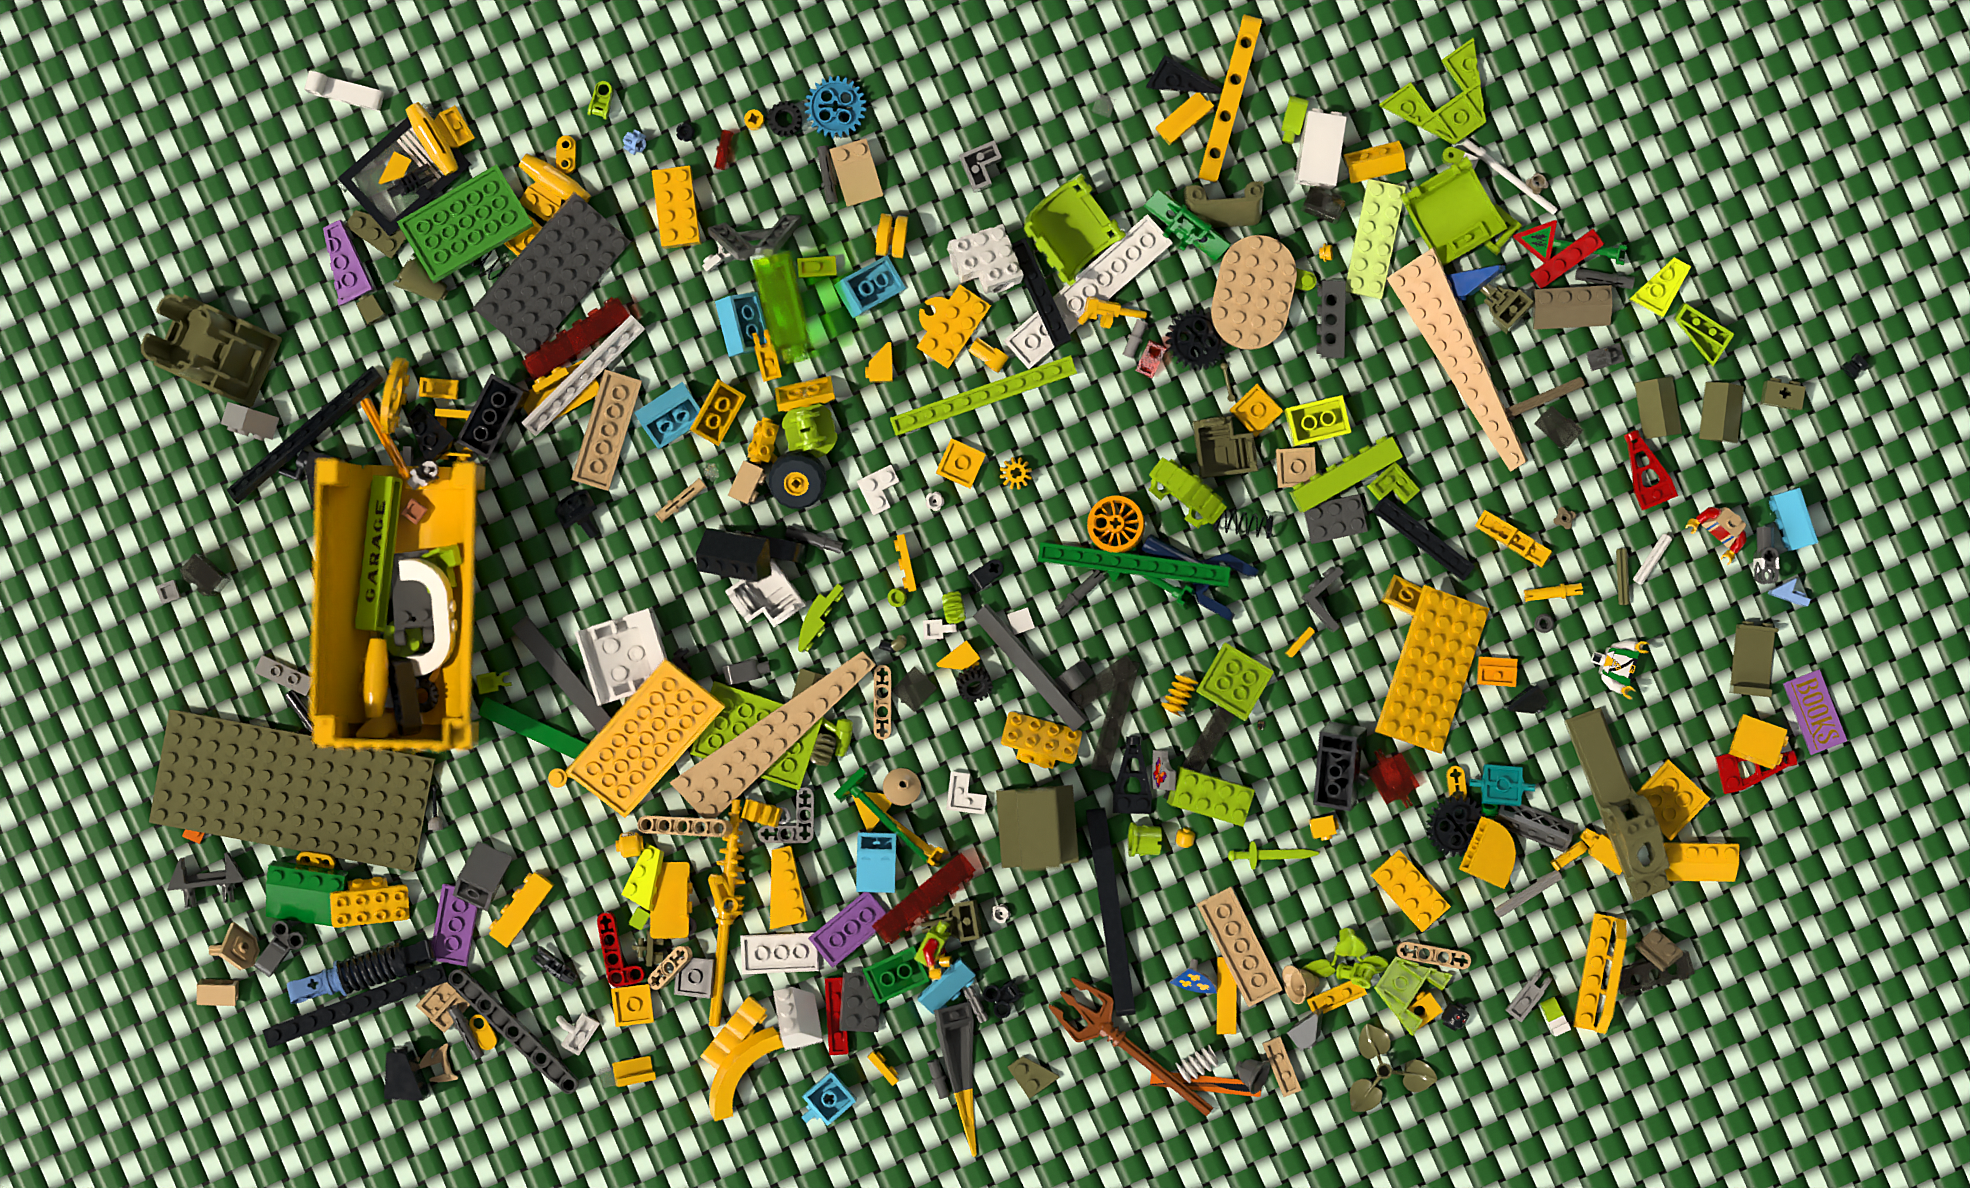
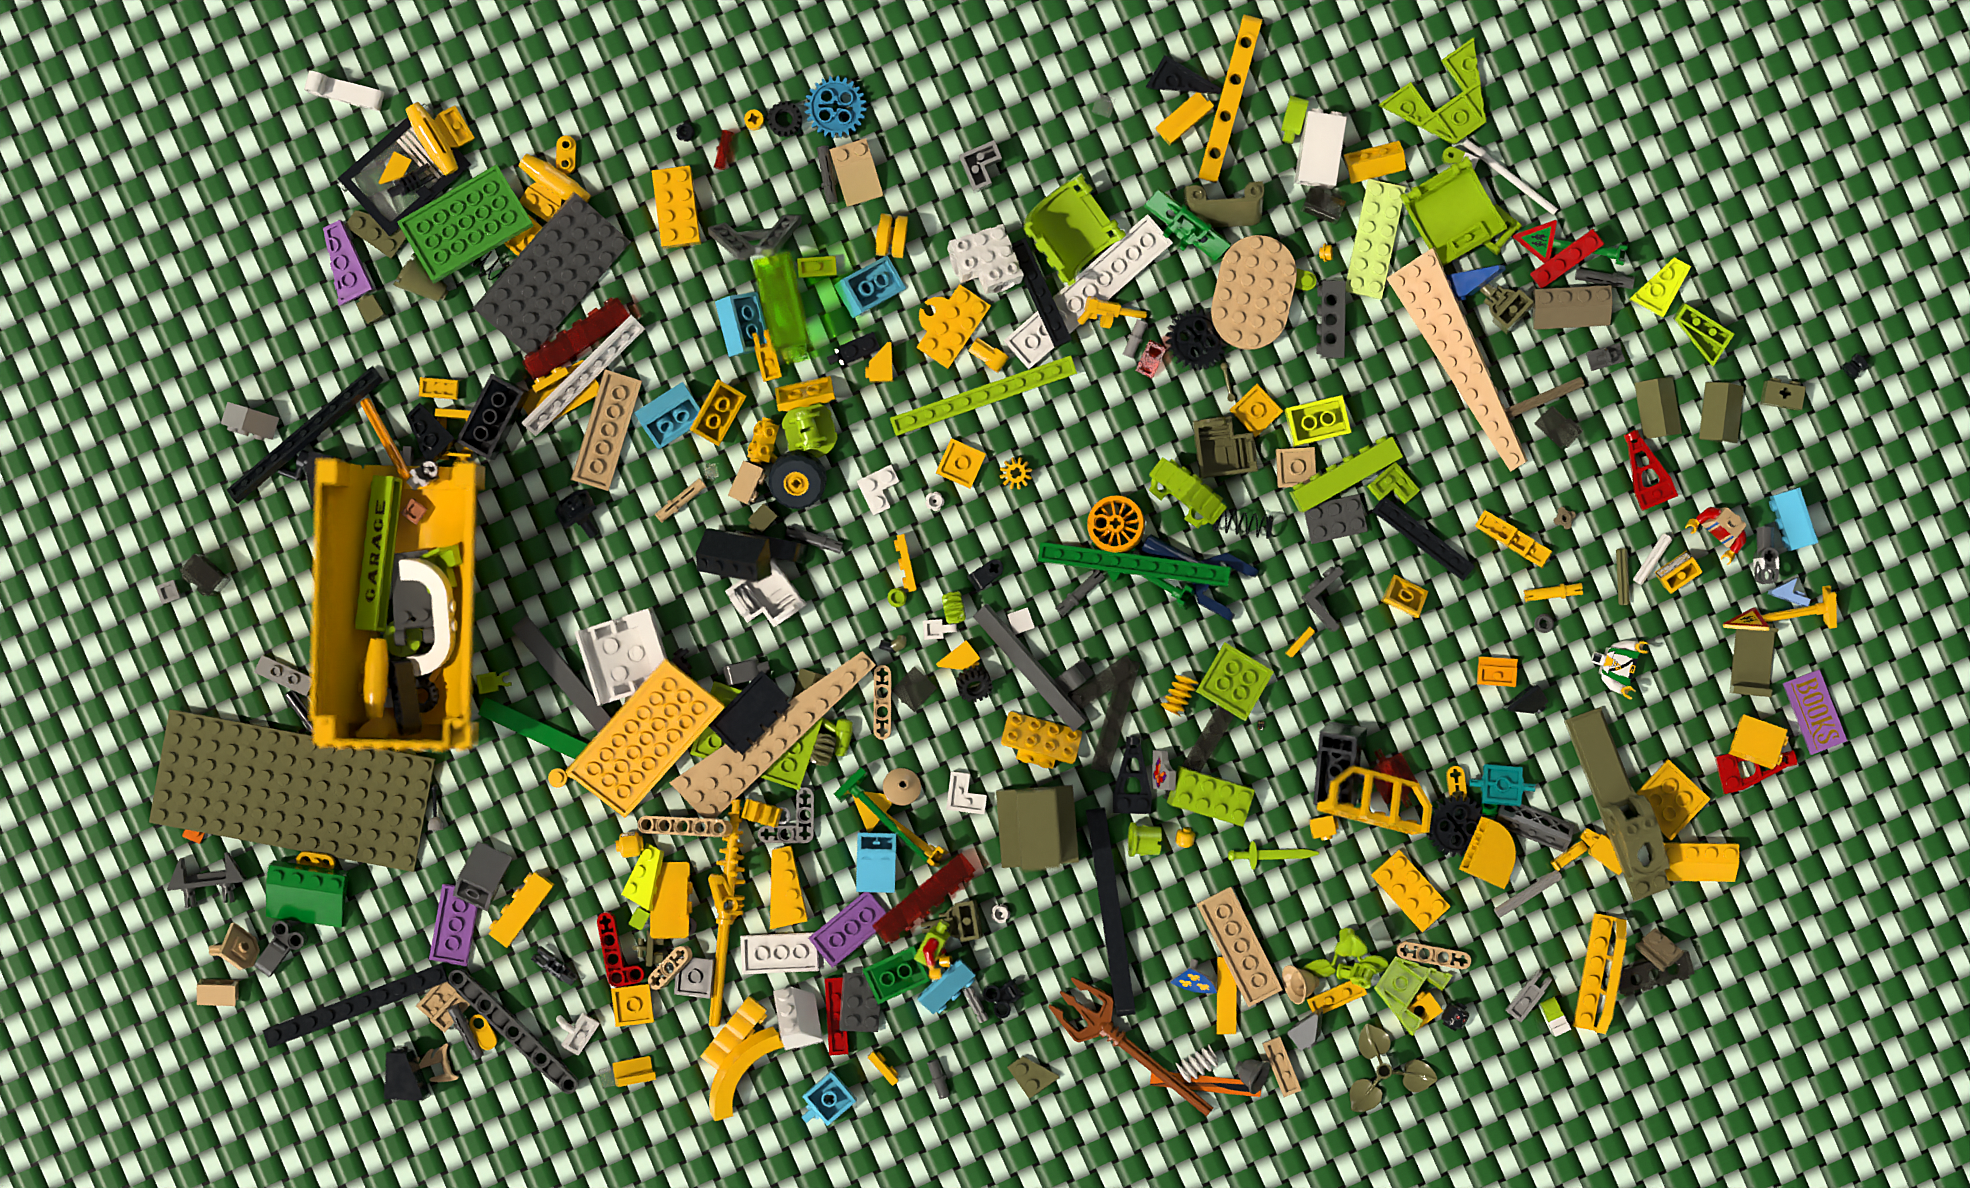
olive piece [141,294,282,407] -> none
black piece [286,940,437,1004] -> none
yellow bracket [330,877,409,928] -> none
yellow plate [380,357,410,434] -> none
lime piece [588,81,614,120] -> none
light blue gear [623,129,647,155] -> none
white plate [702,245,732,273] -> none
lime slope [798,584,844,653] -> none
dark grey plate [934,1001,977,1157] -> none
yellow plate [1375,585,1490,754] -> none
dark tan plate [1526,173,1549,195] -> none
none -> black hinge [708,671,791,755]
none -> olive brick [748,503,778,533]
none -> black hinge [827,332,881,365]
none -> yellow plate [1317,766,1432,835]
none -> yellow brick [1654,551,1703,594]
none -> yellow piece [1723,585,1837,631]

